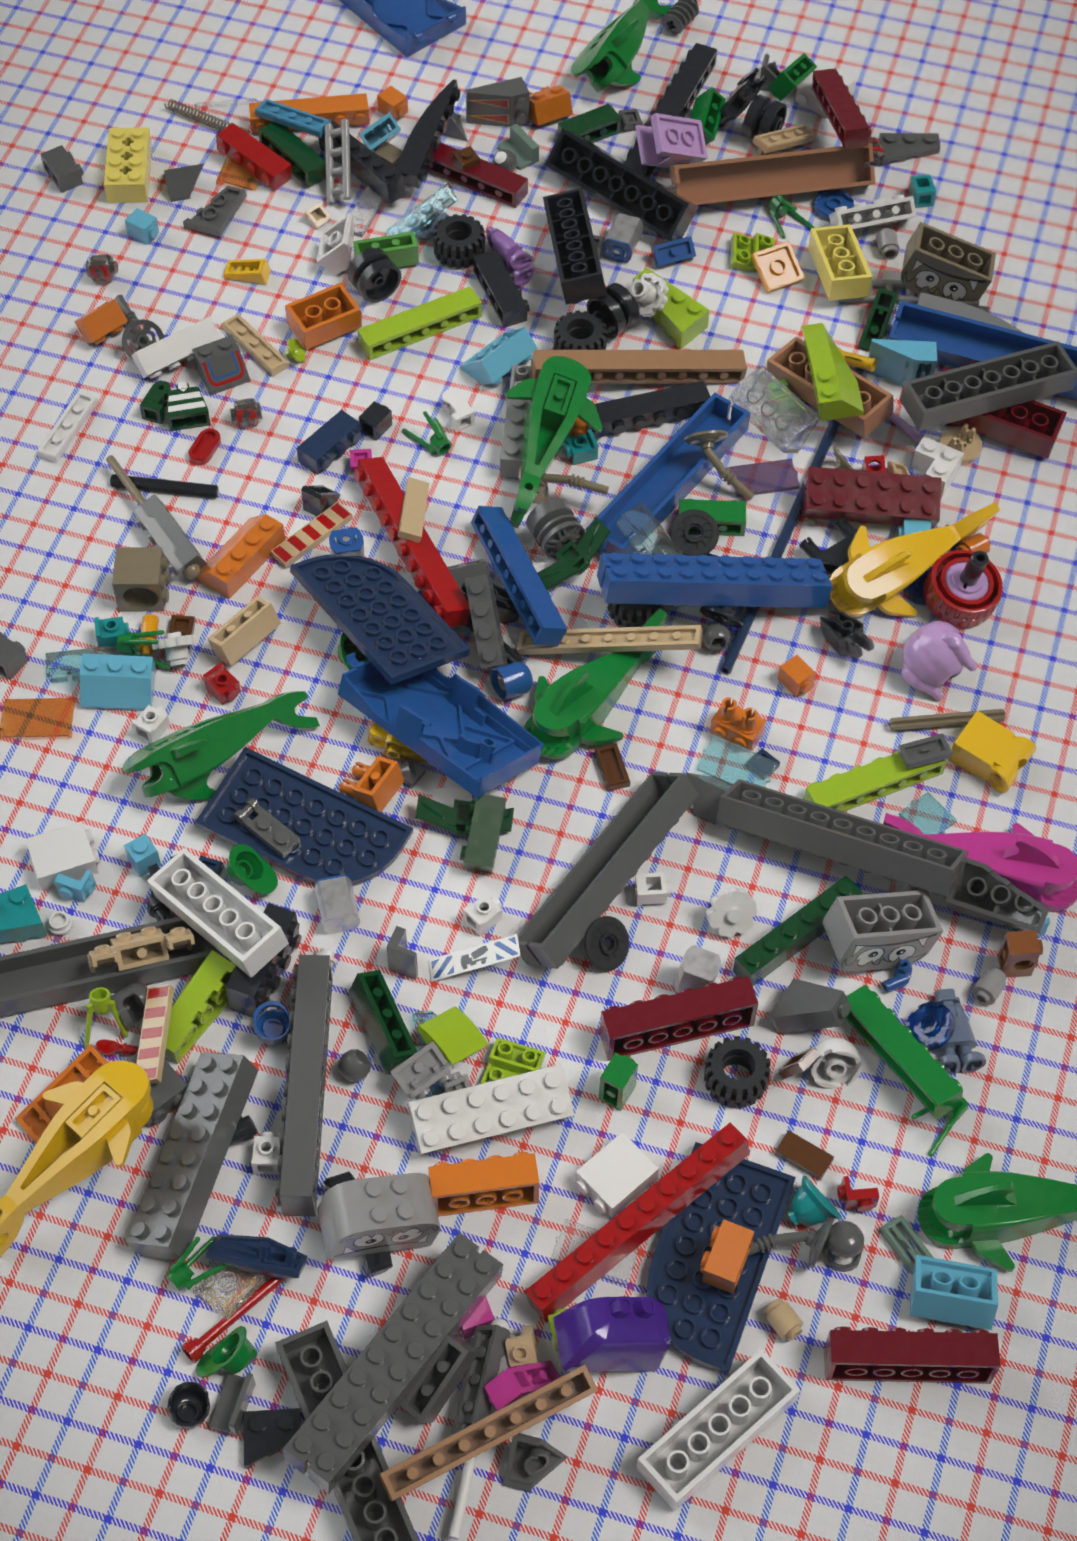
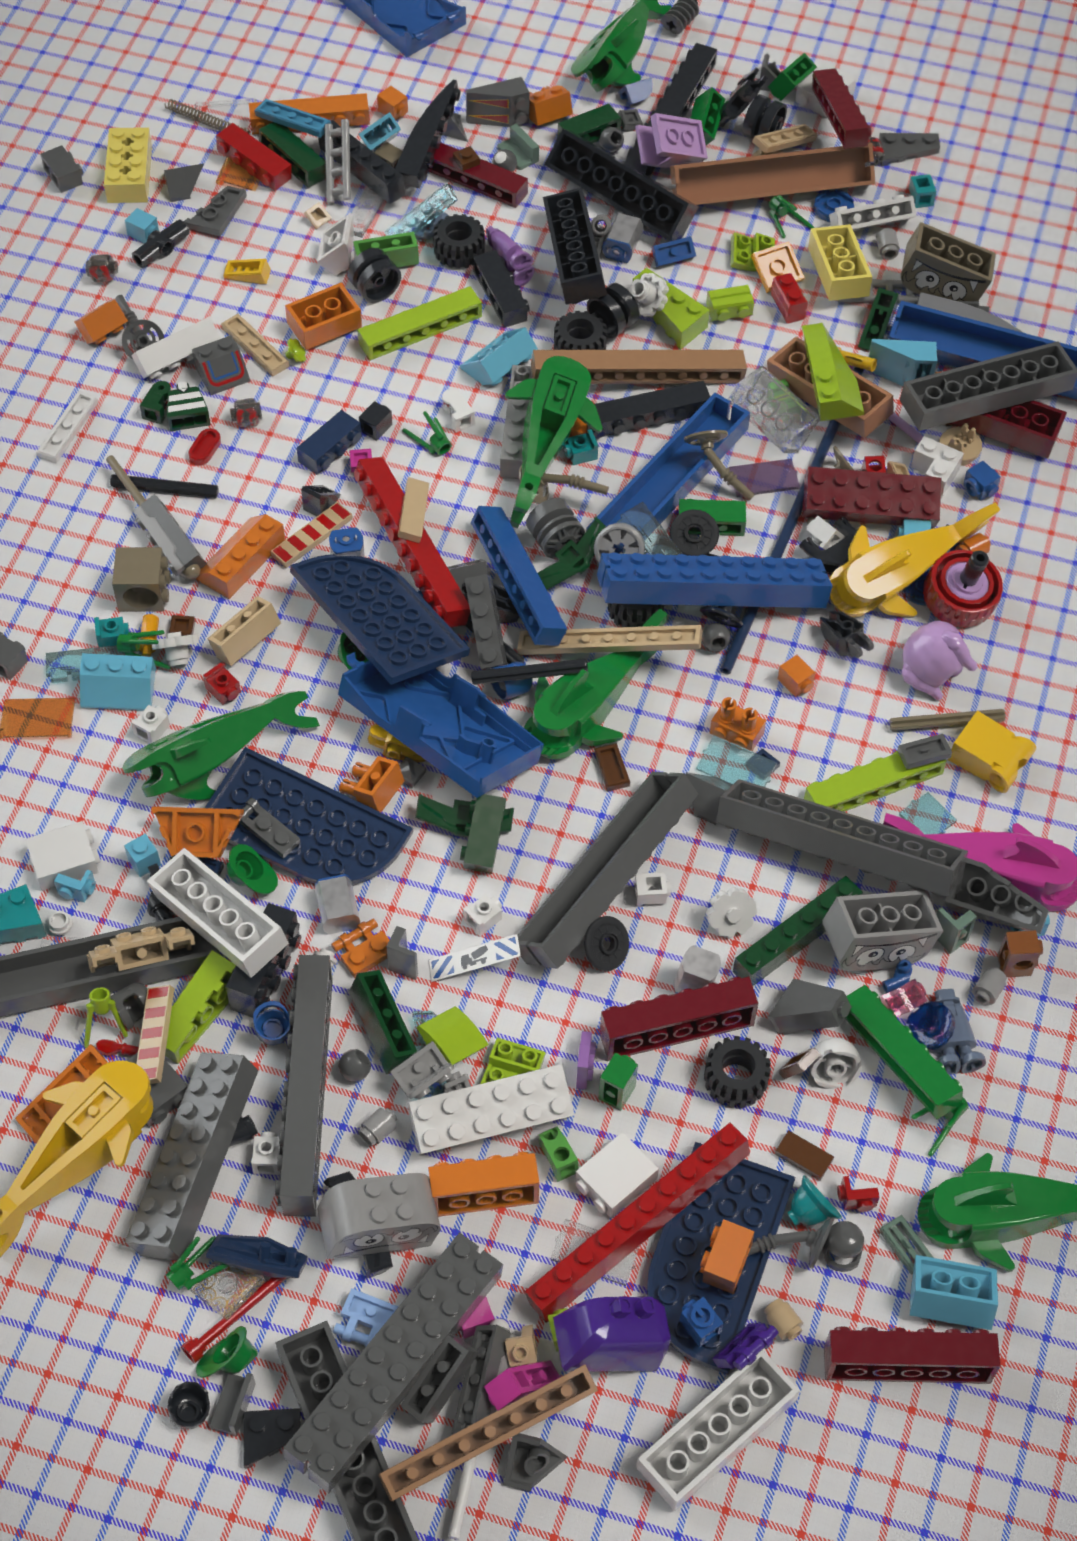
none -> black piece [132,219,190,268]
none -> orange wing [151,806,244,858]
none -> orange plate [331,918,389,978]
none -> light blue plate [333,1288,399,1347]
none -> light grey brick [358,1108,397,1146]
none -> black axle [471,659,588,685]
none -> bright green leg [537,1126,578,1182]
none -> medium lavender plate [576,1031,596,1090]
none -> light grey brick [591,214,612,236]
none -> light grey wheel [594,523,645,563]
none -> dark grey piece [599,127,624,152]
none -> brick [618,77,653,105]
none -> blue brick [680,1297,724,1348]
none -> lime brick [706,285,754,321]
none -> dark purple plate [712,1323,779,1371]
none -> red brick [771,273,808,323]
none -> white brick [807,515,844,550]
none -> clear pink slope [882,978,928,1017]
none -> sand green panel [936,907,977,954]
none -> blue brick [963,461,1001,501]

